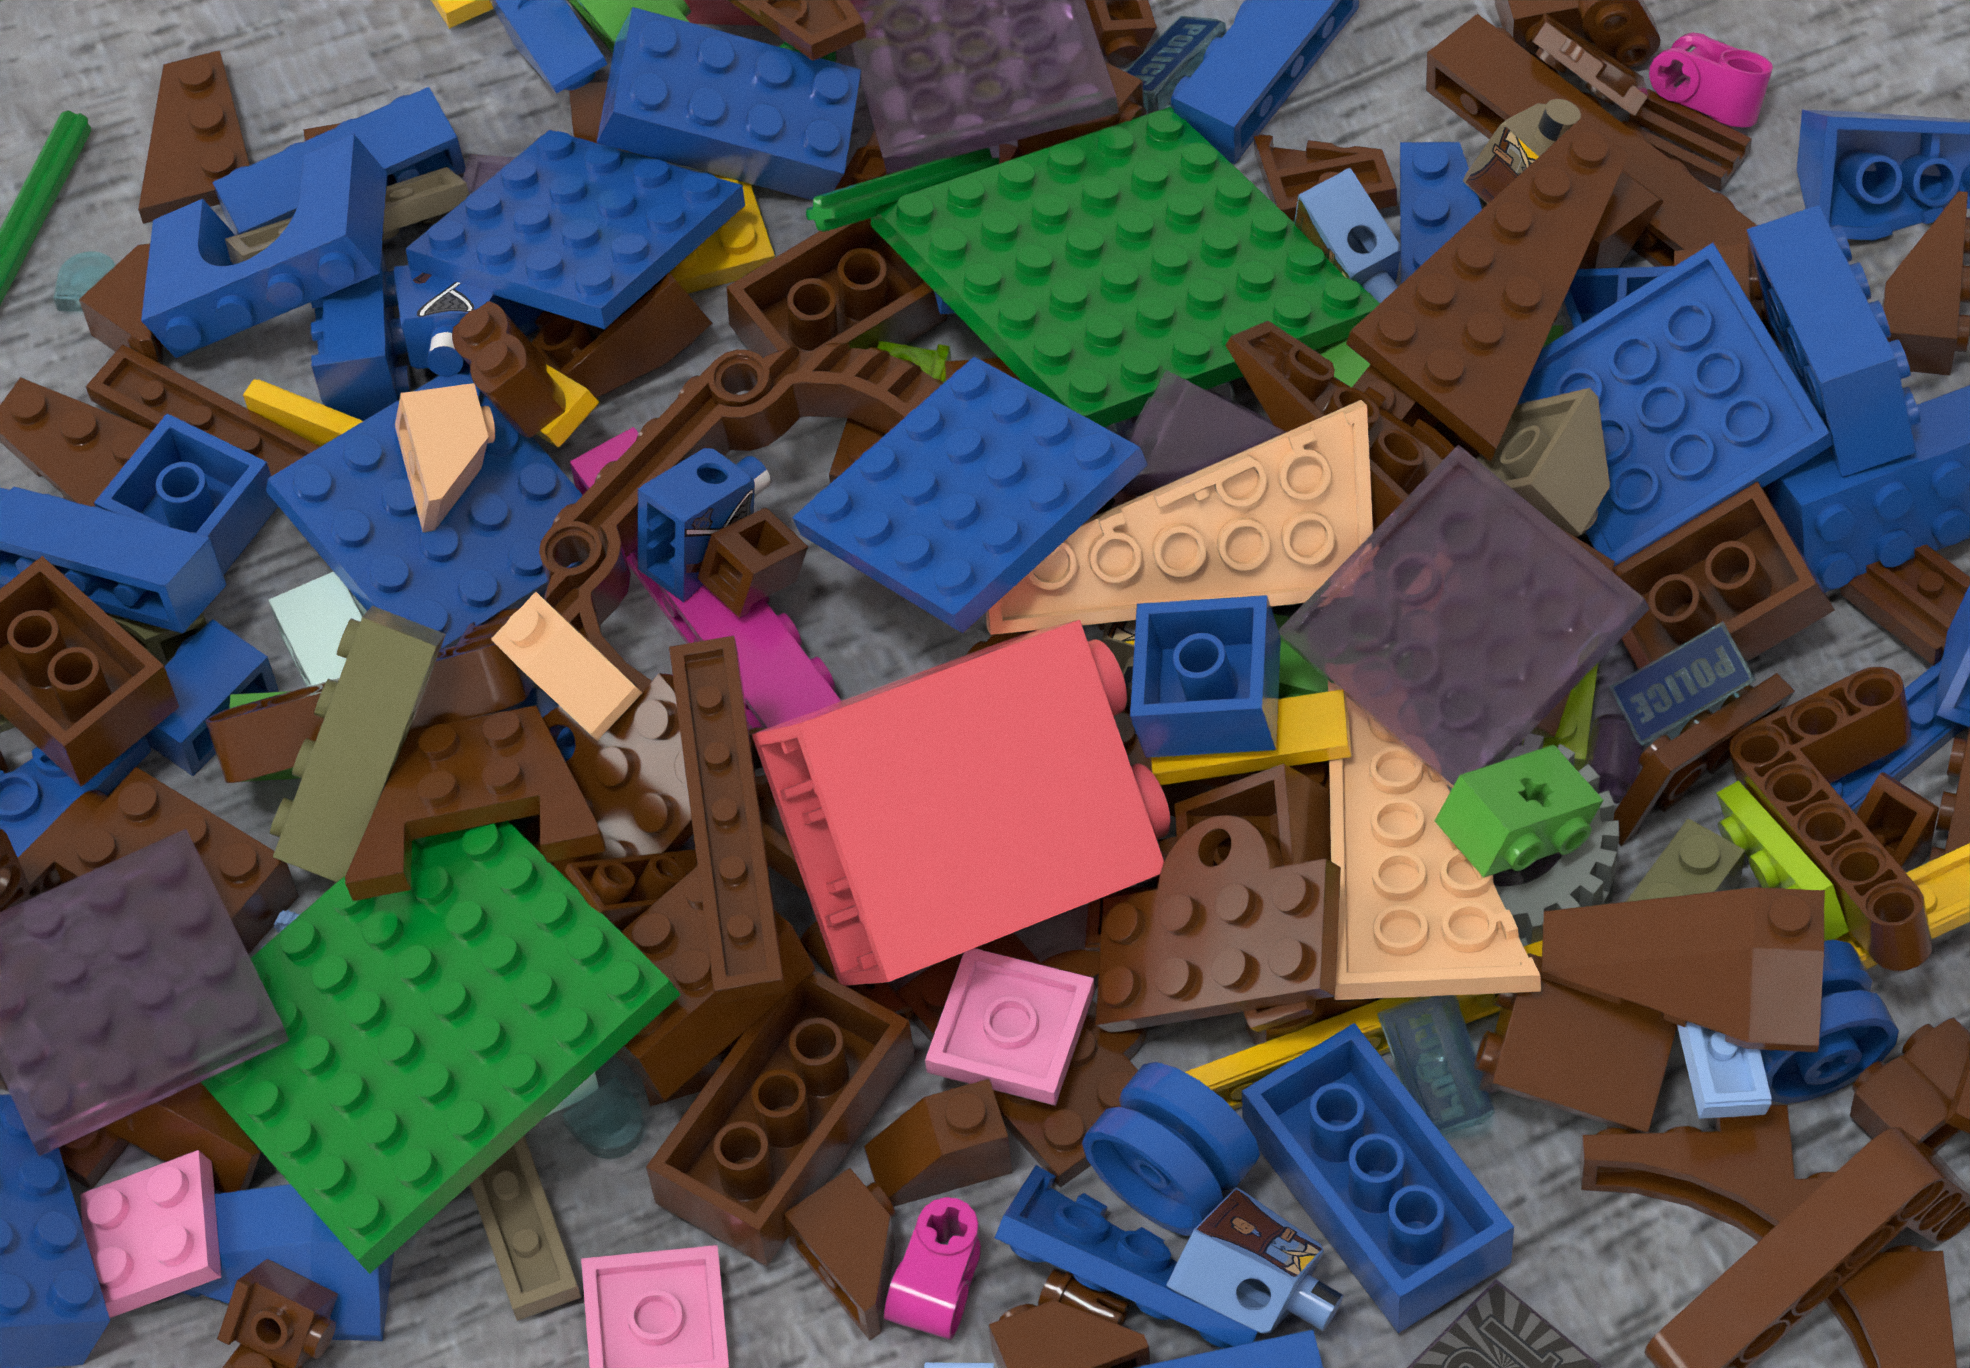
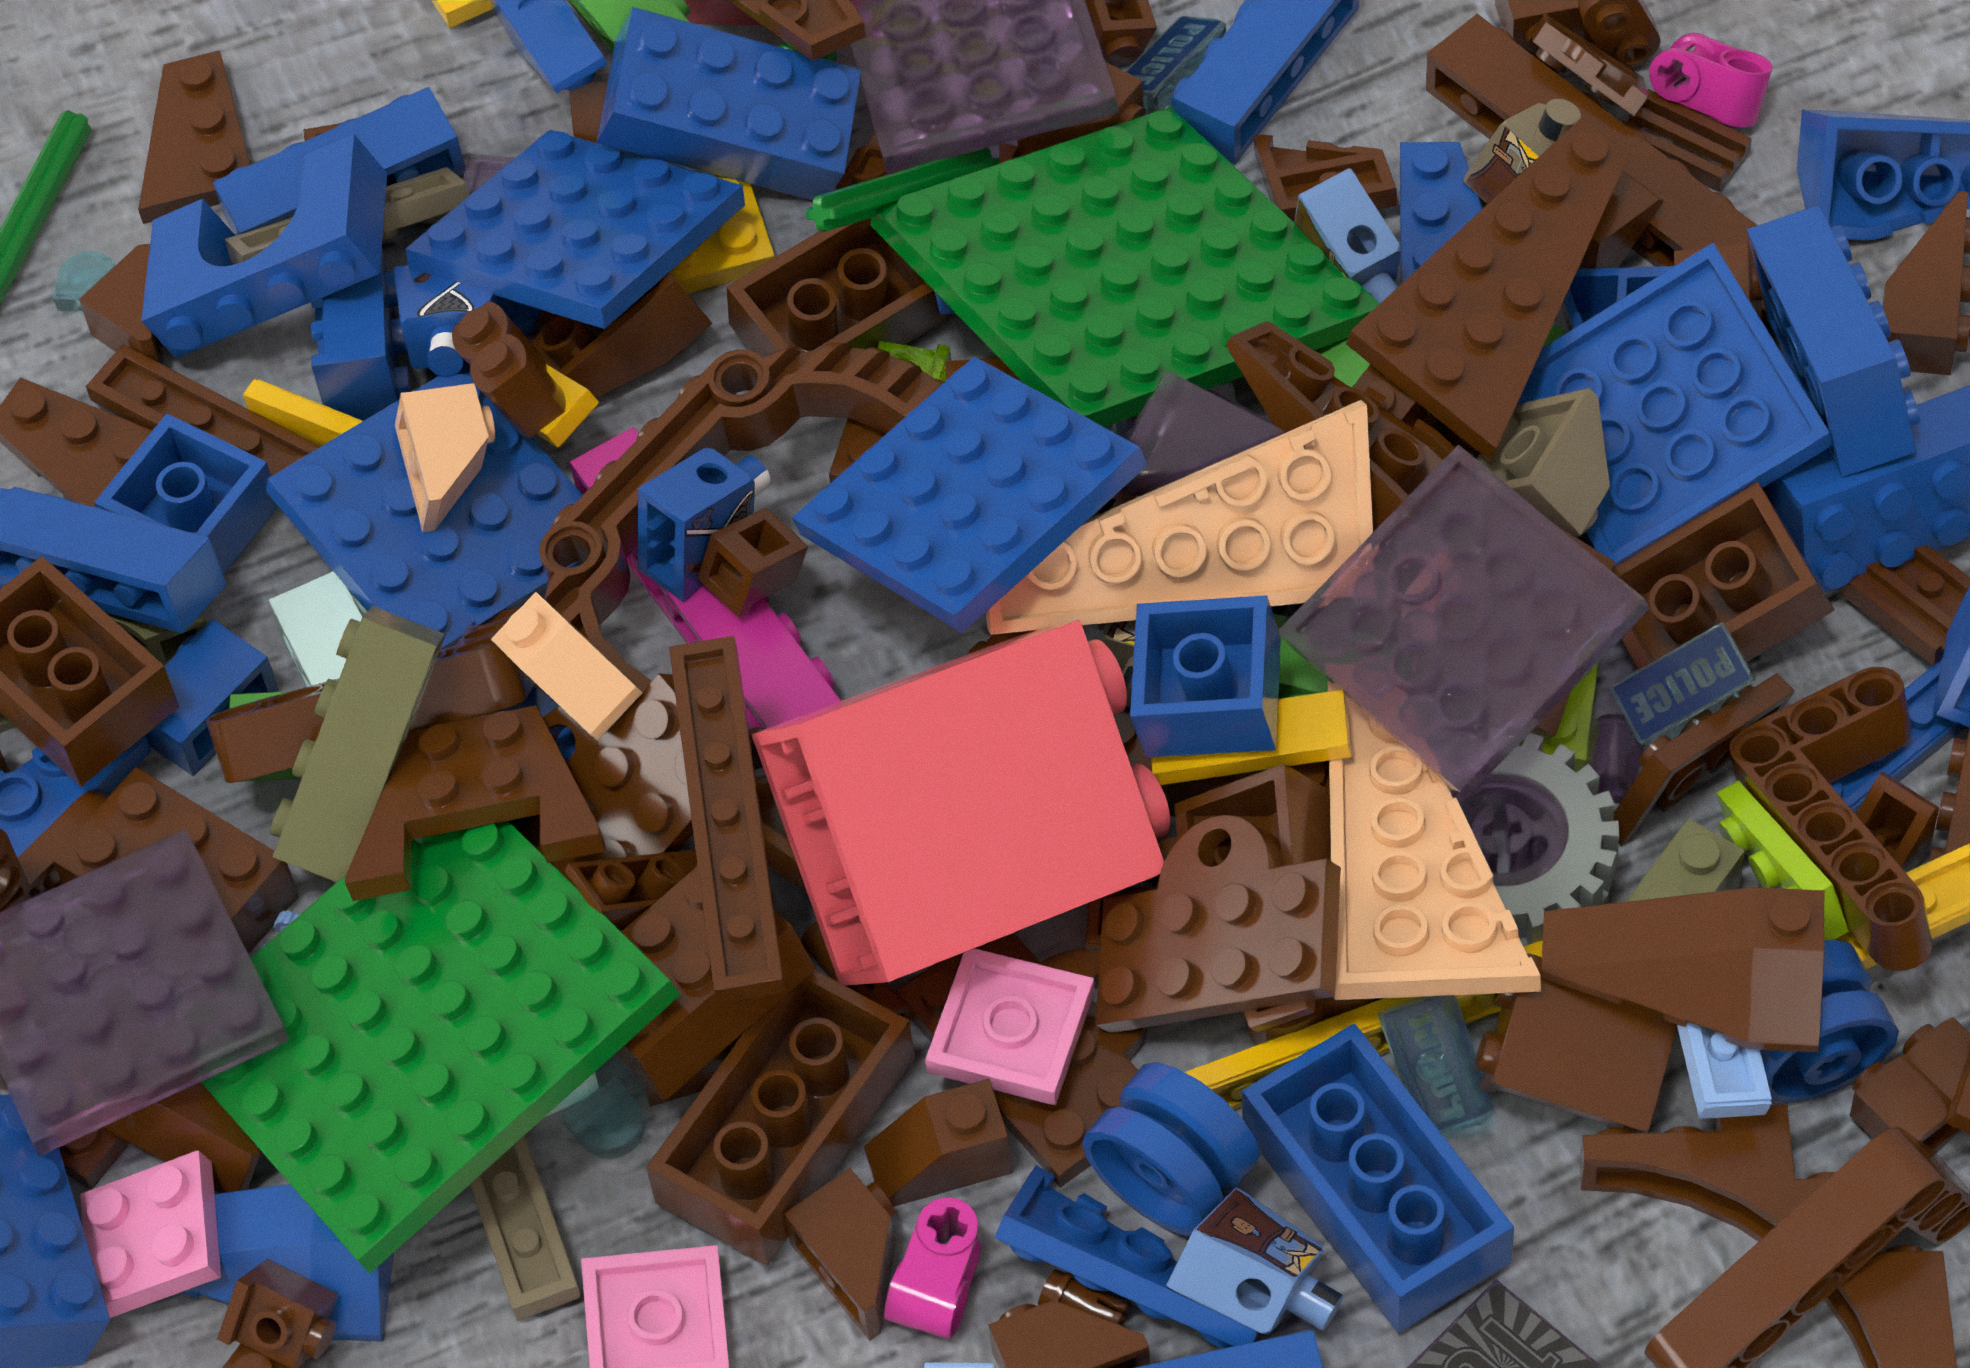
bright green brick [1435,745,1604,878] -> none

